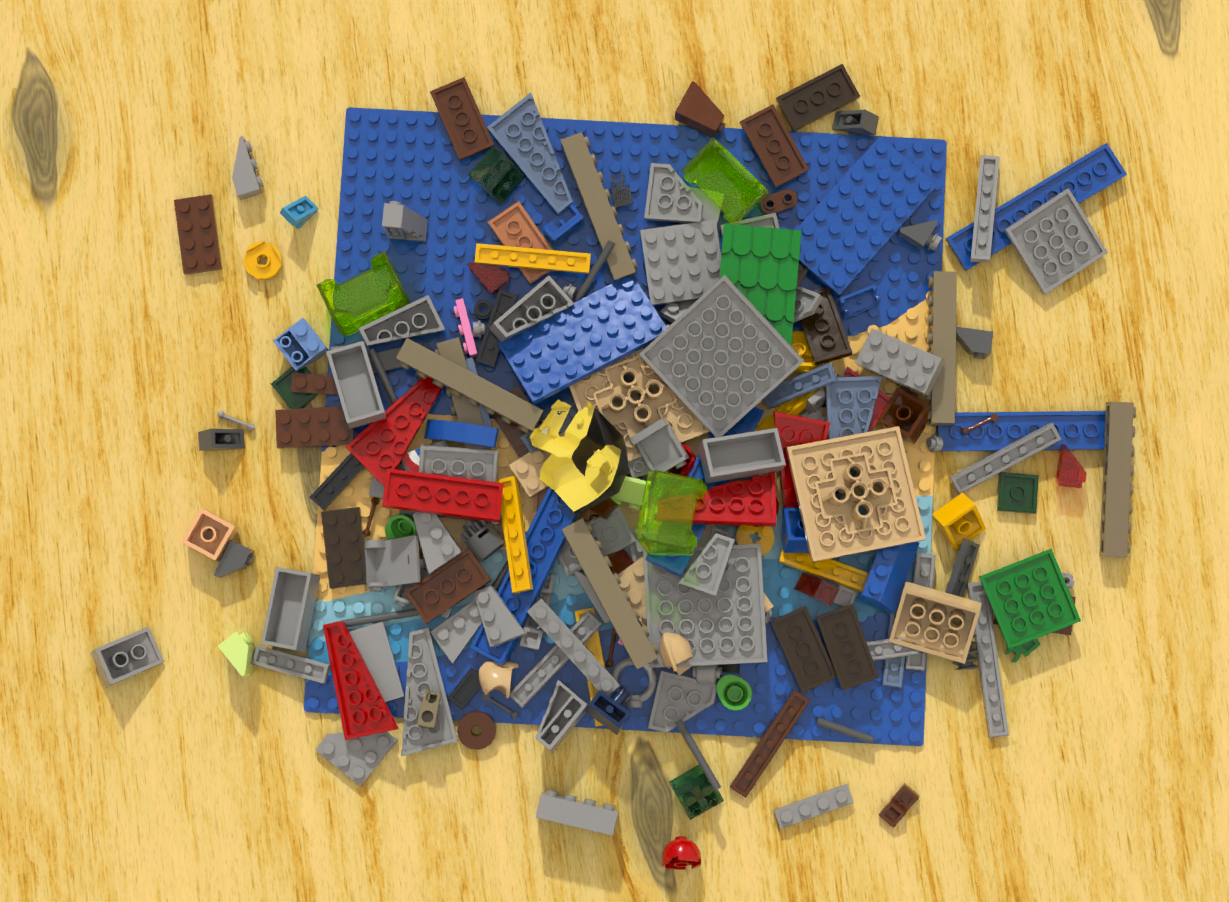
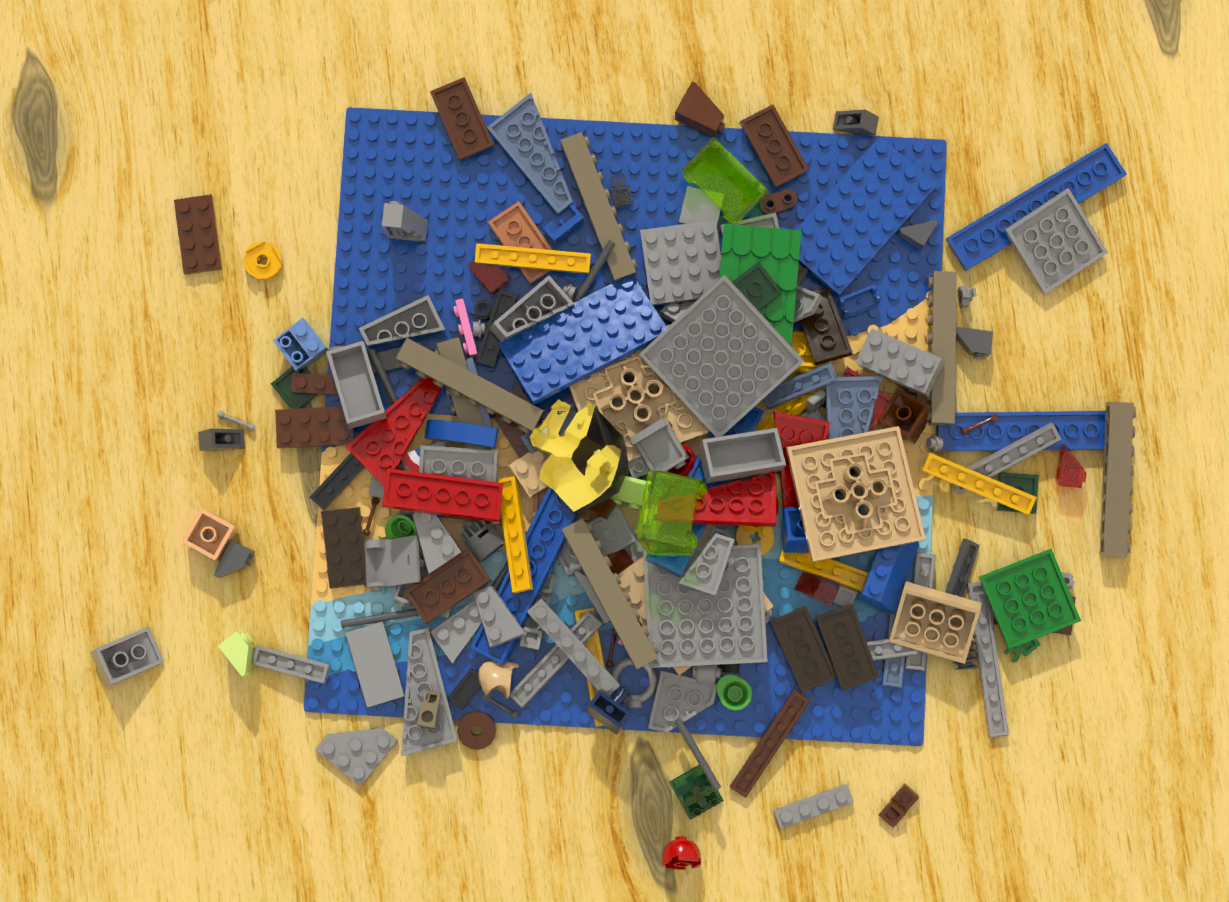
light grey slope [232,136,264,200] -> none
light grey piece [261,567,321,652] -> none
dark azure slope [280,196,319,229] -> none
clear neon green windscreen [317,251,410,336] -> none
red wing [323,621,399,740] -> none
clear green slope [467,147,525,205] -> none
light grey wedge [535,680,588,752] -> none
light grey piece [536,789,618,836] -> none
light grey plate [644,163,704,223] -> none
tan piece [659,632,693,672] -> none
dark brown plate [776,64,860,132] -> none
dark grey bar [816,717,874,744] -> none
light grey plate [926,233,942,251] -> none
yellow slope [932,493,986,551] -> none
light grey plate [970,155,1000,263] -> none
none -> dark green tile [732,262,783,311]
none -> yellow plate [921,452,1037,515]
none -> light grey plate [957,285,977,308]

